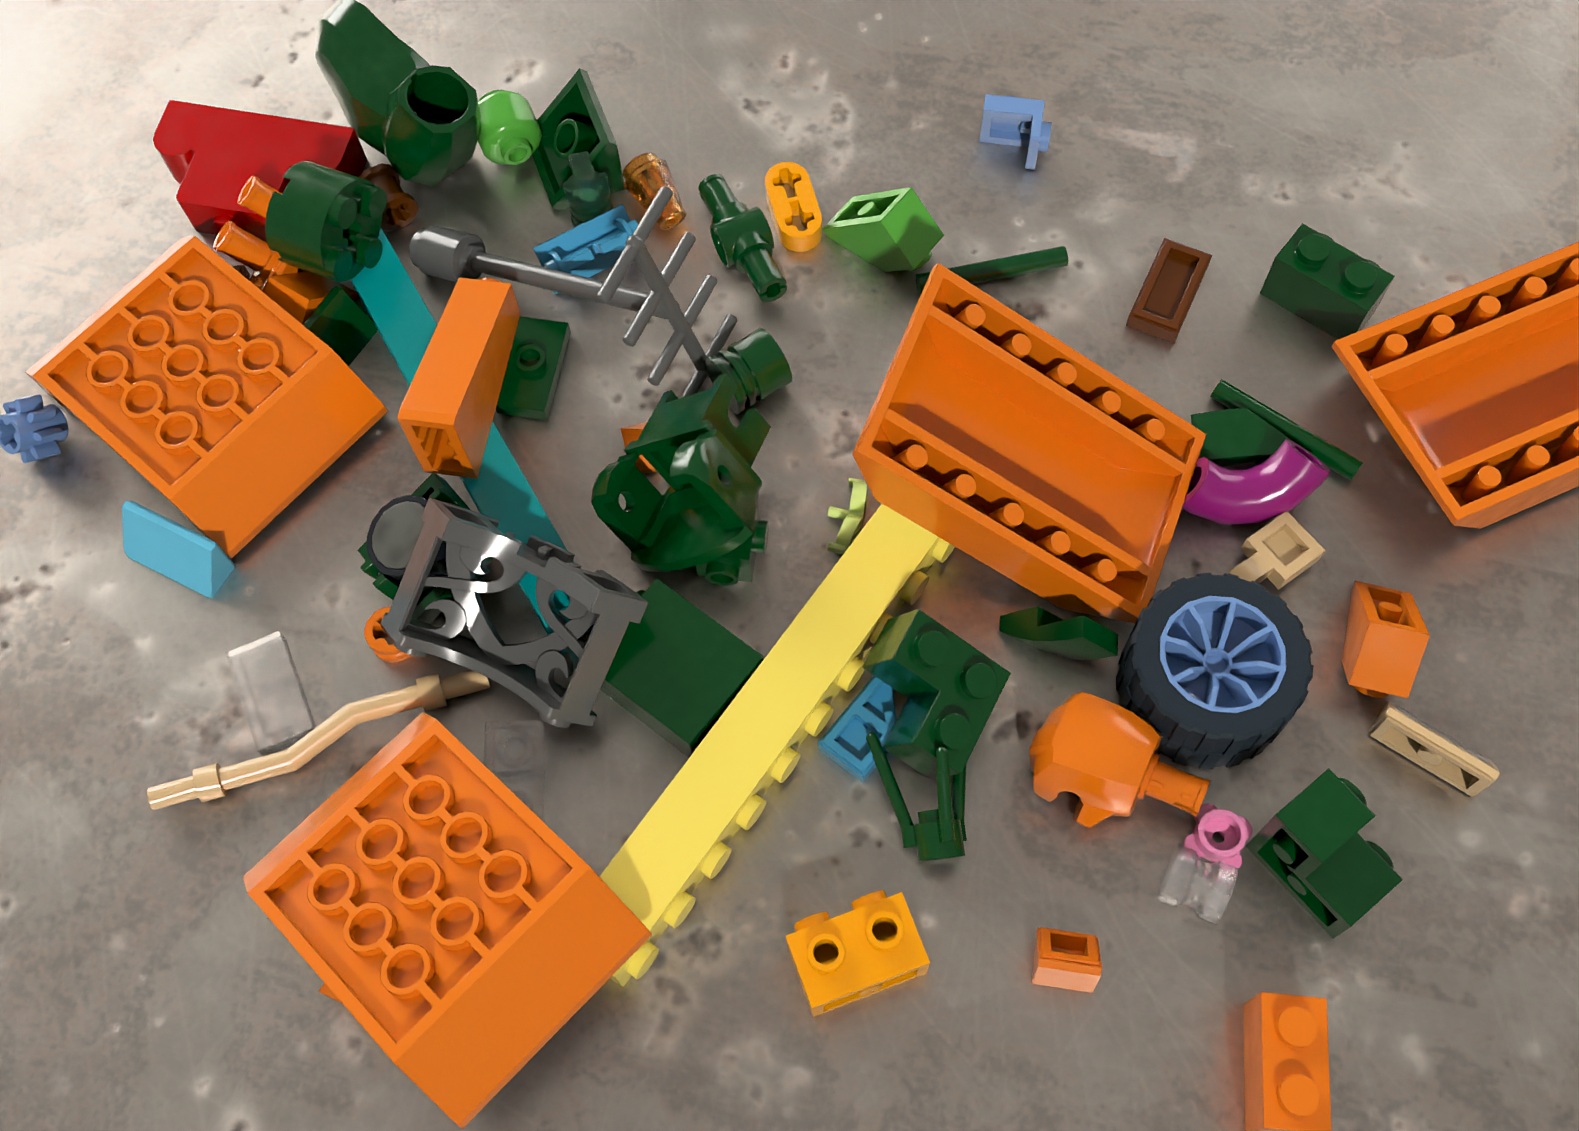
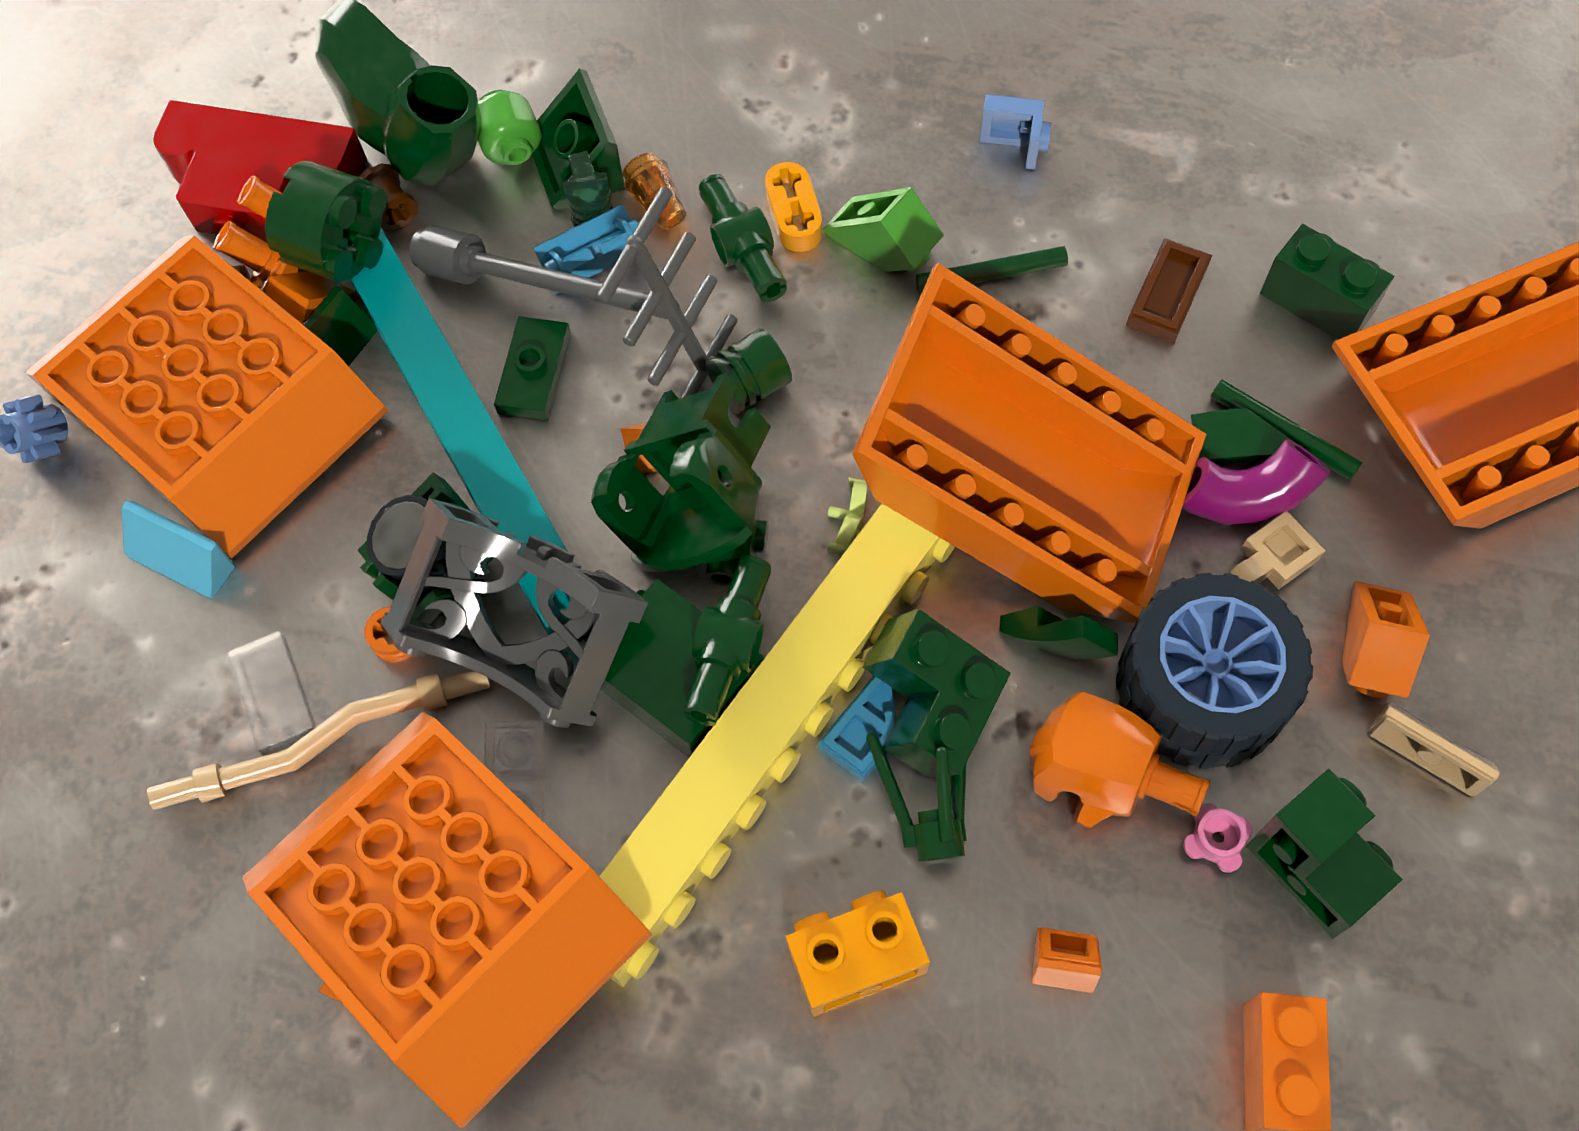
orange slope [397,278,521,479] -> none
clear wheel [1156,844,1238,925] -> none
none -> dark green pin [683,555,771,726]

